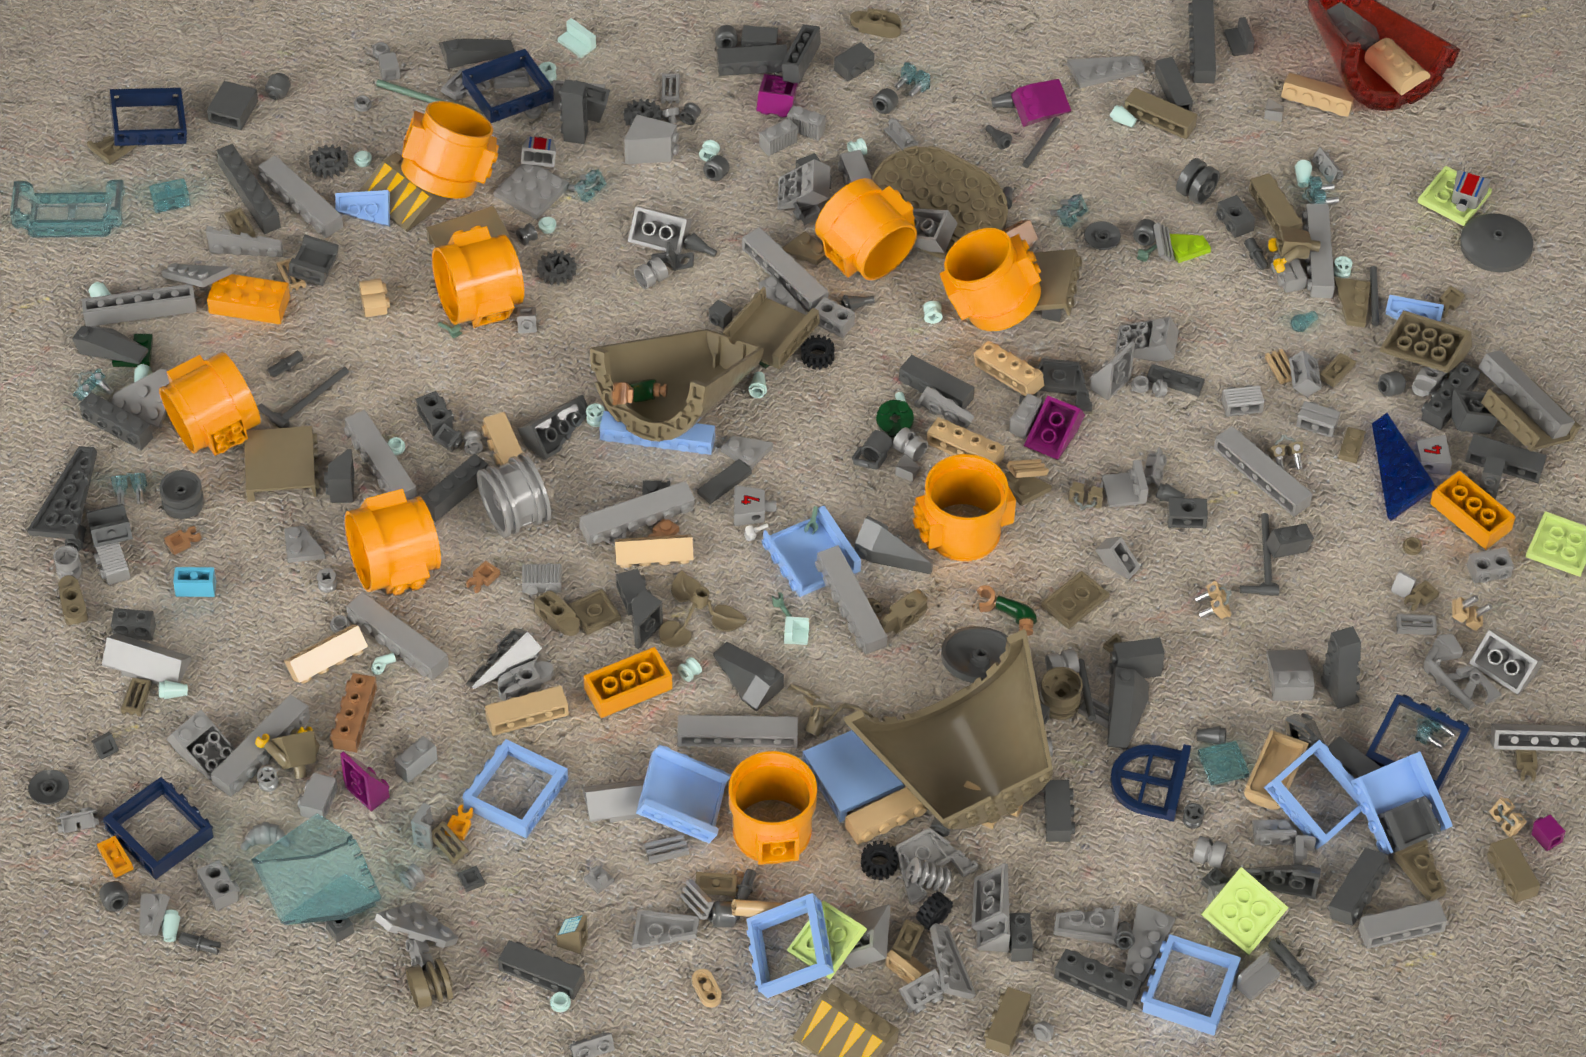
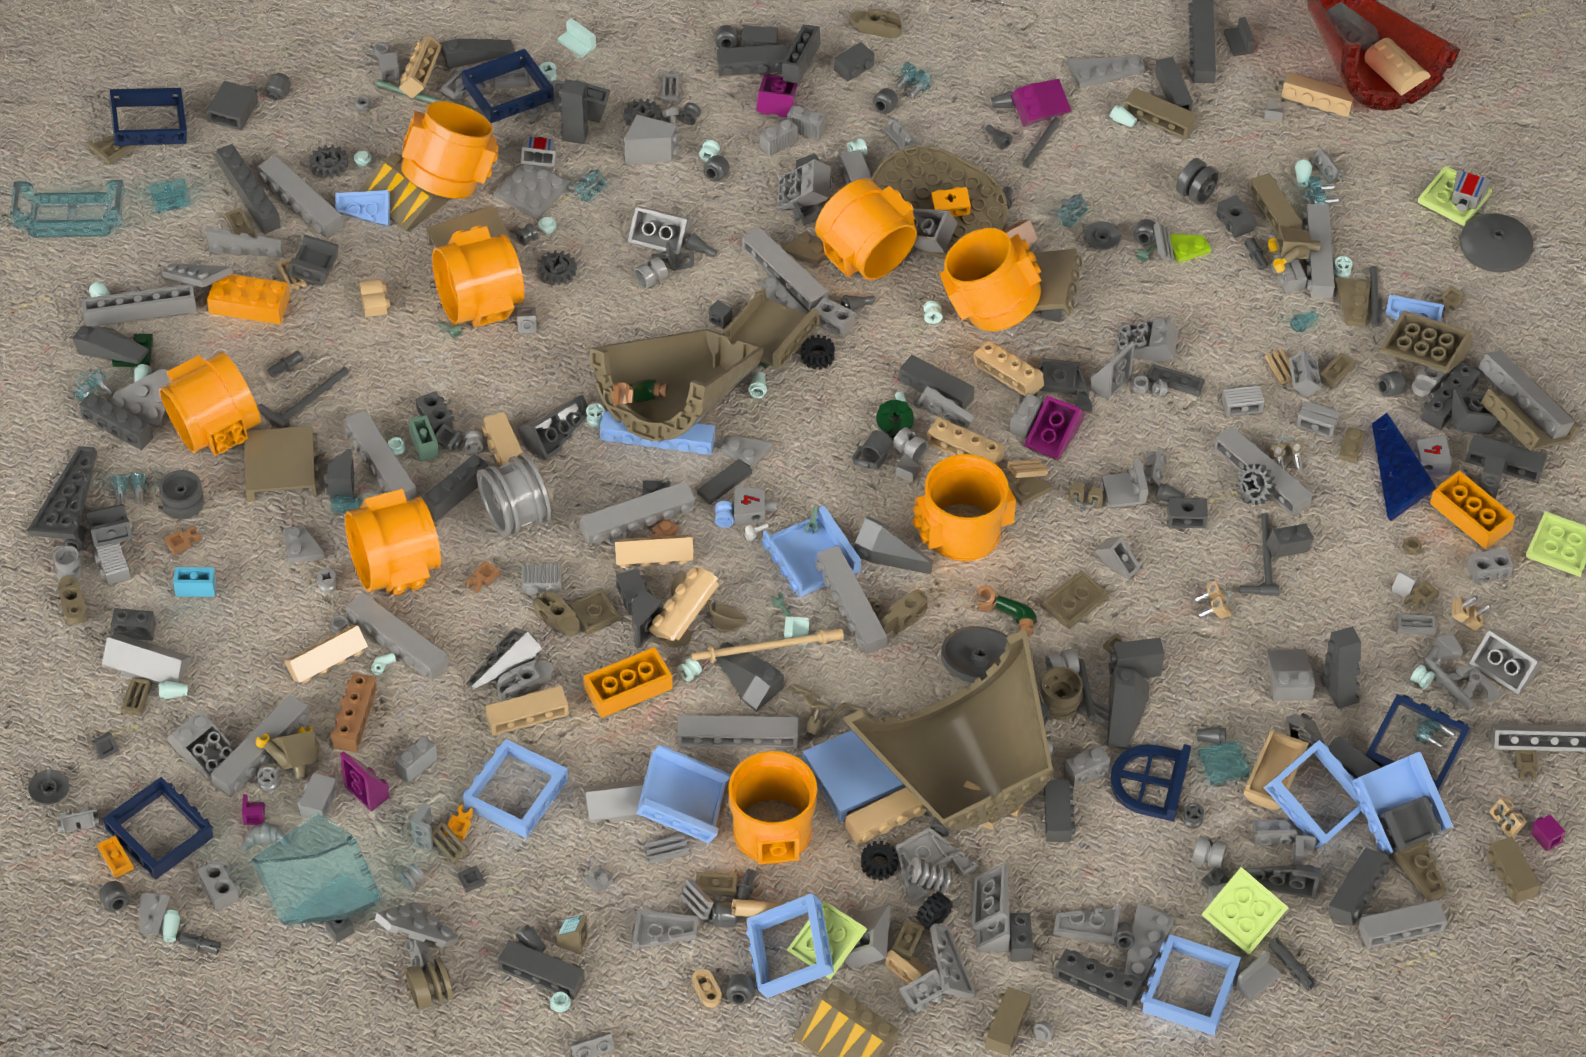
none -> magenta panel [242,794,265,825]
none -> clear light blue cone [330,495,359,514]
none -> tan brick [399,35,442,99]
none -> sand green brick [409,415,439,462]
none -> dark grey cone [516,925,547,952]
none -> tan container [649,567,719,641]
none -> tan bar [691,628,844,663]
none -> light blue wheel [715,501,734,528]
none -> dark grey head [726,974,755,1005]
none -> light orange brick [931,187,971,217]
none -> light grey brick [1064,745,1110,788]
none -> dark grey gear [1236,464,1276,505]
none -> light aqua wheel [1410,665,1435,689]

